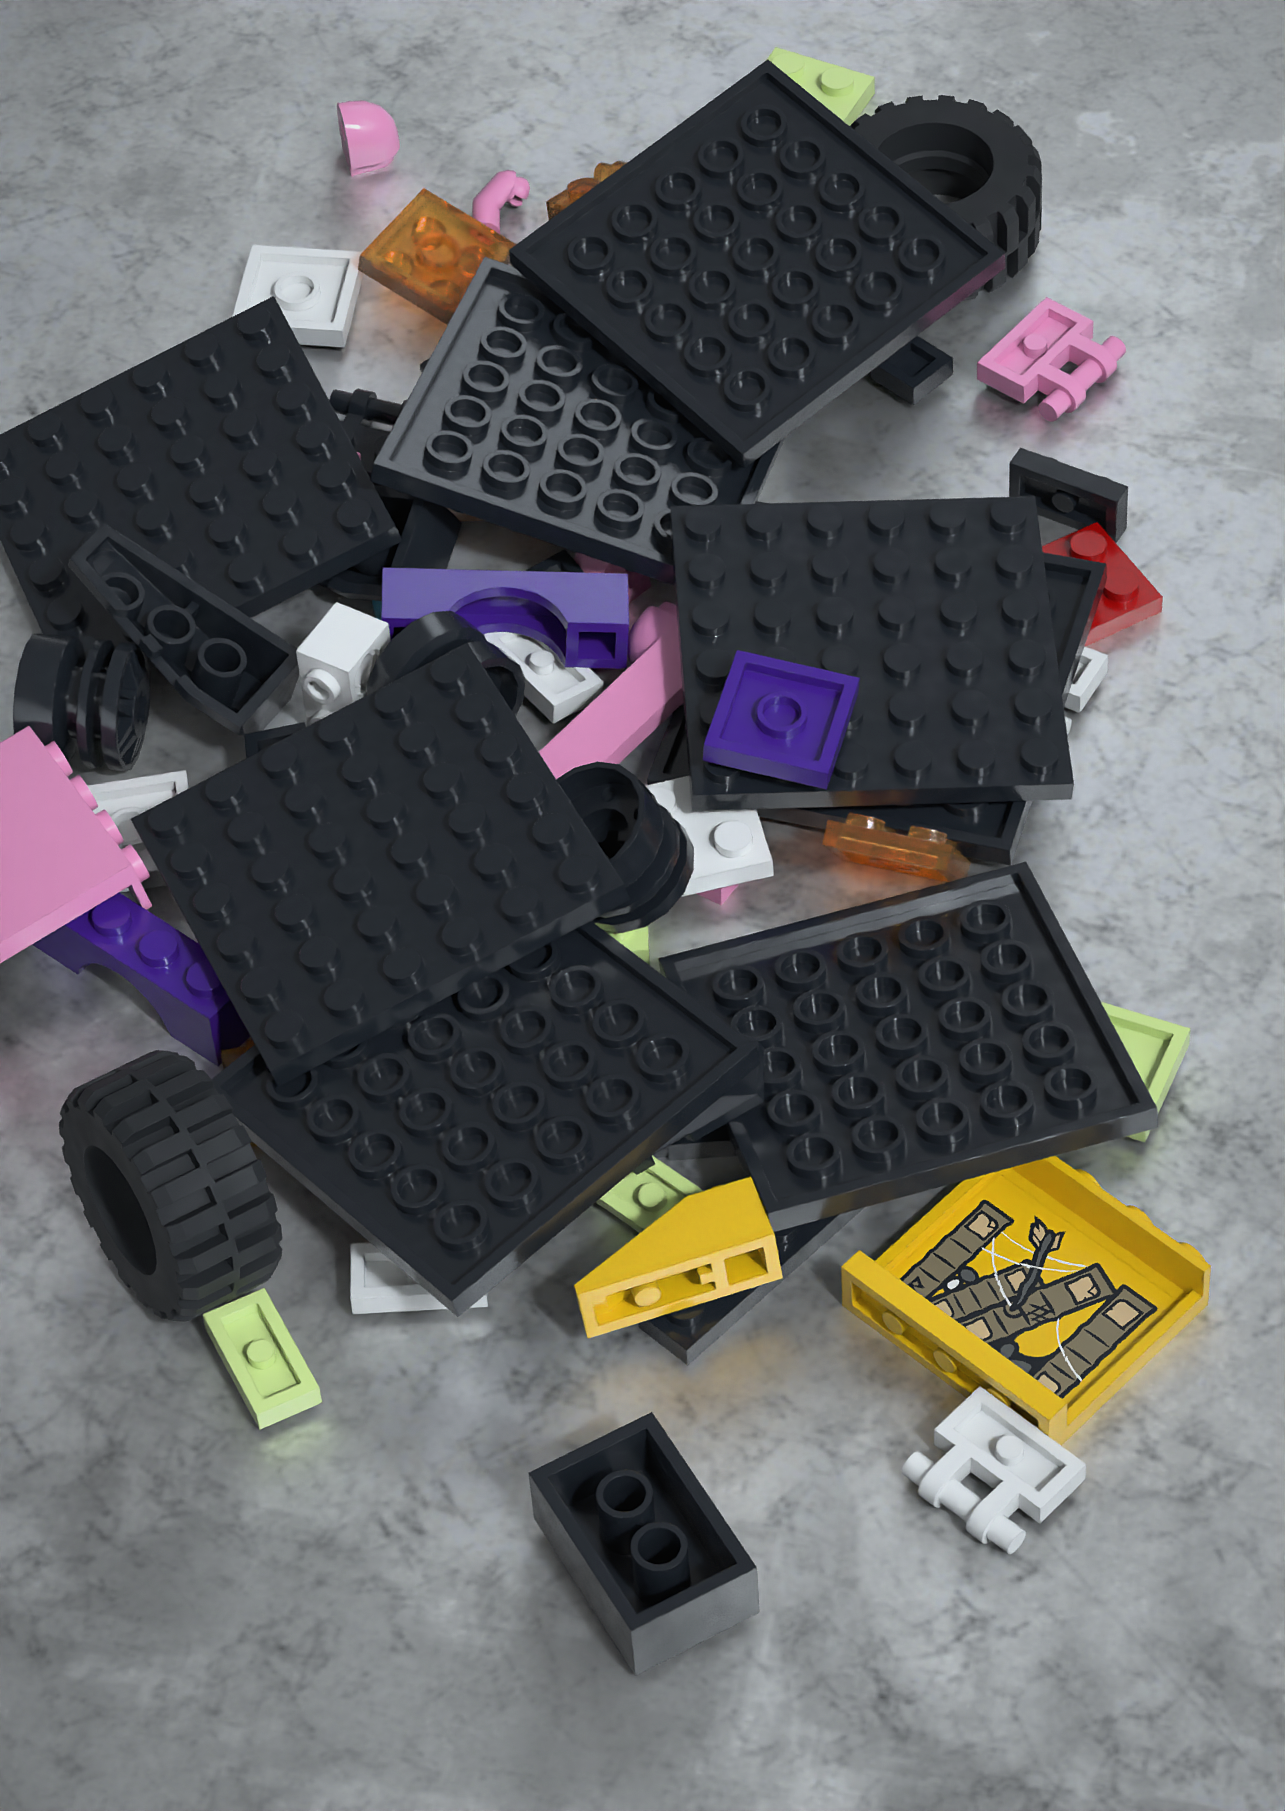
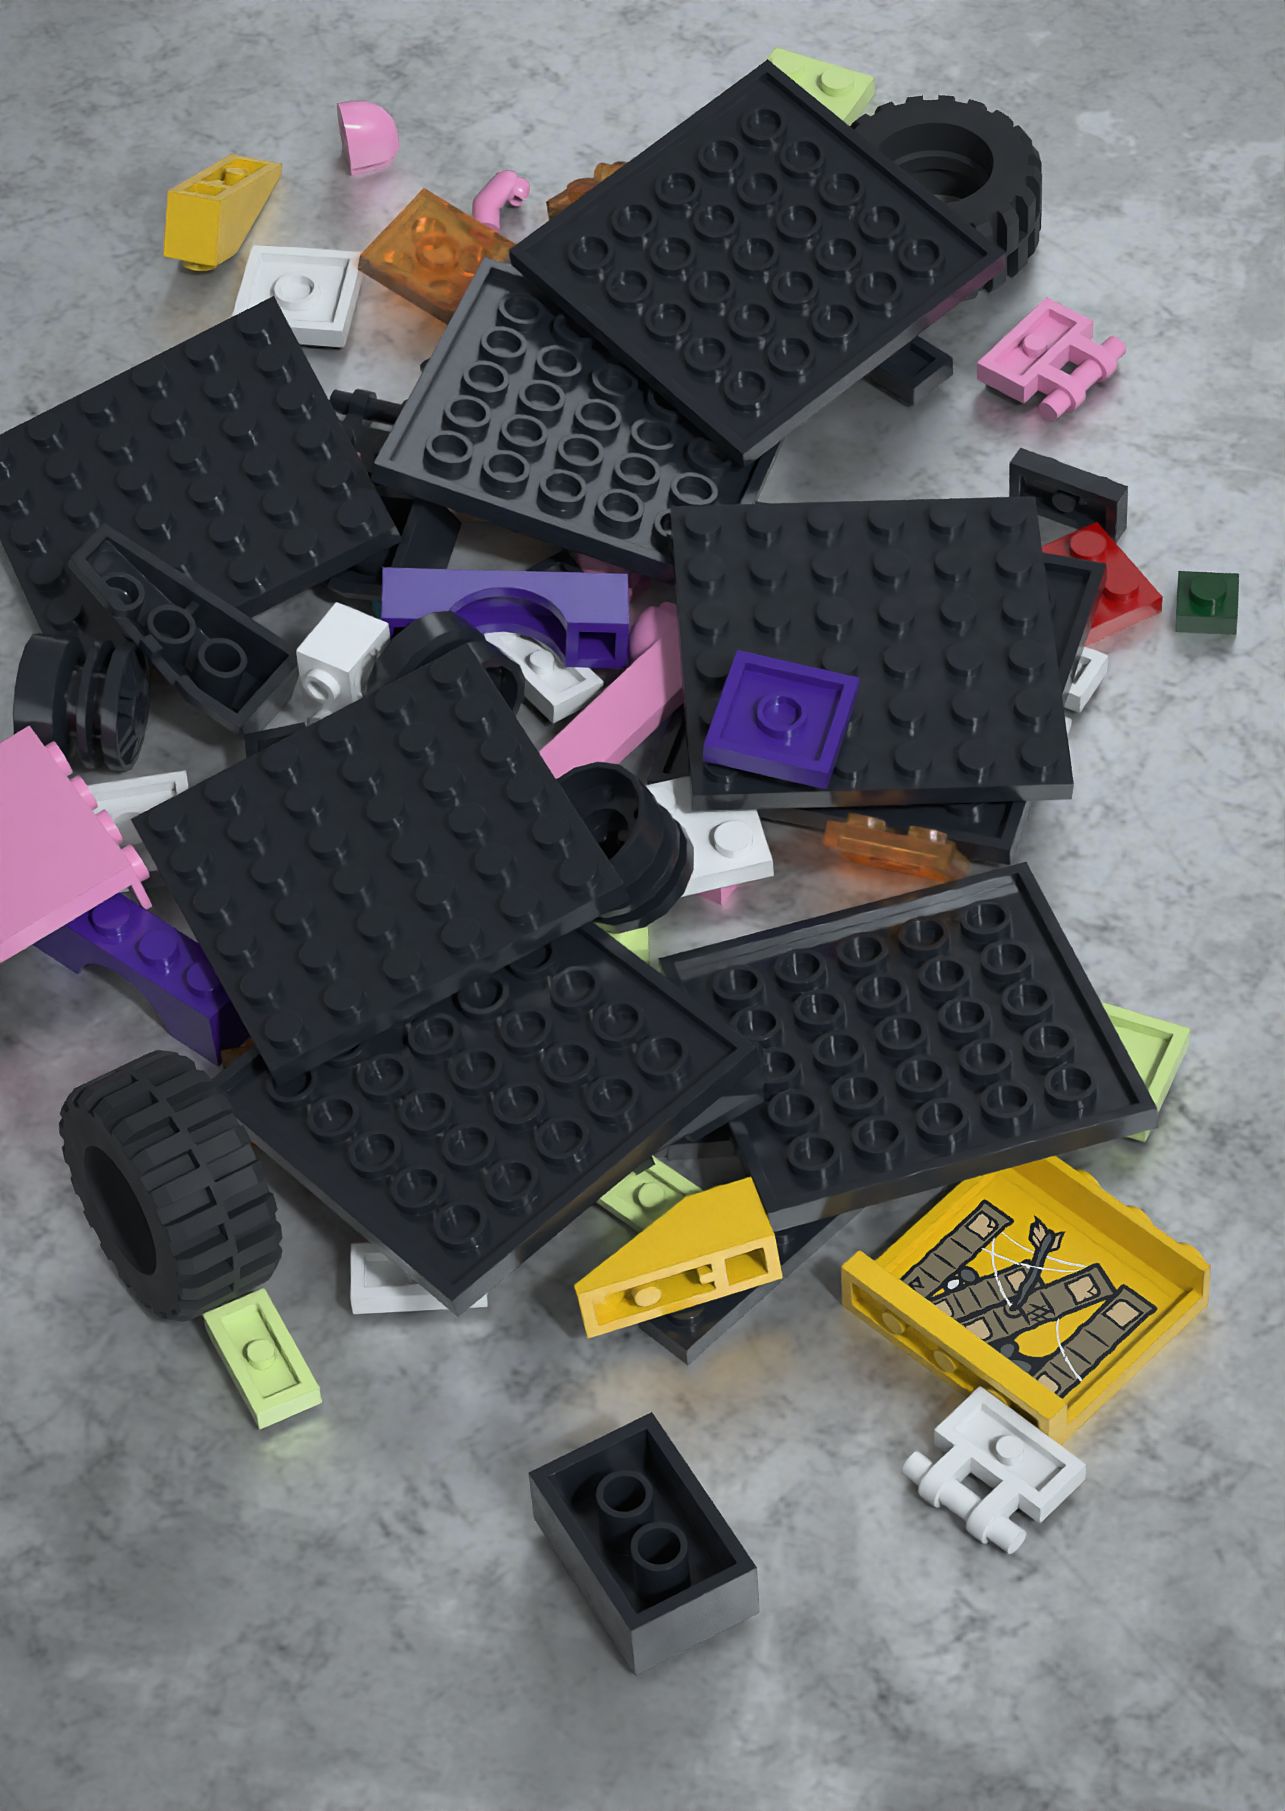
none -> yellow slope [163,154,282,271]
none -> dark green plate [1175,571,1239,635]

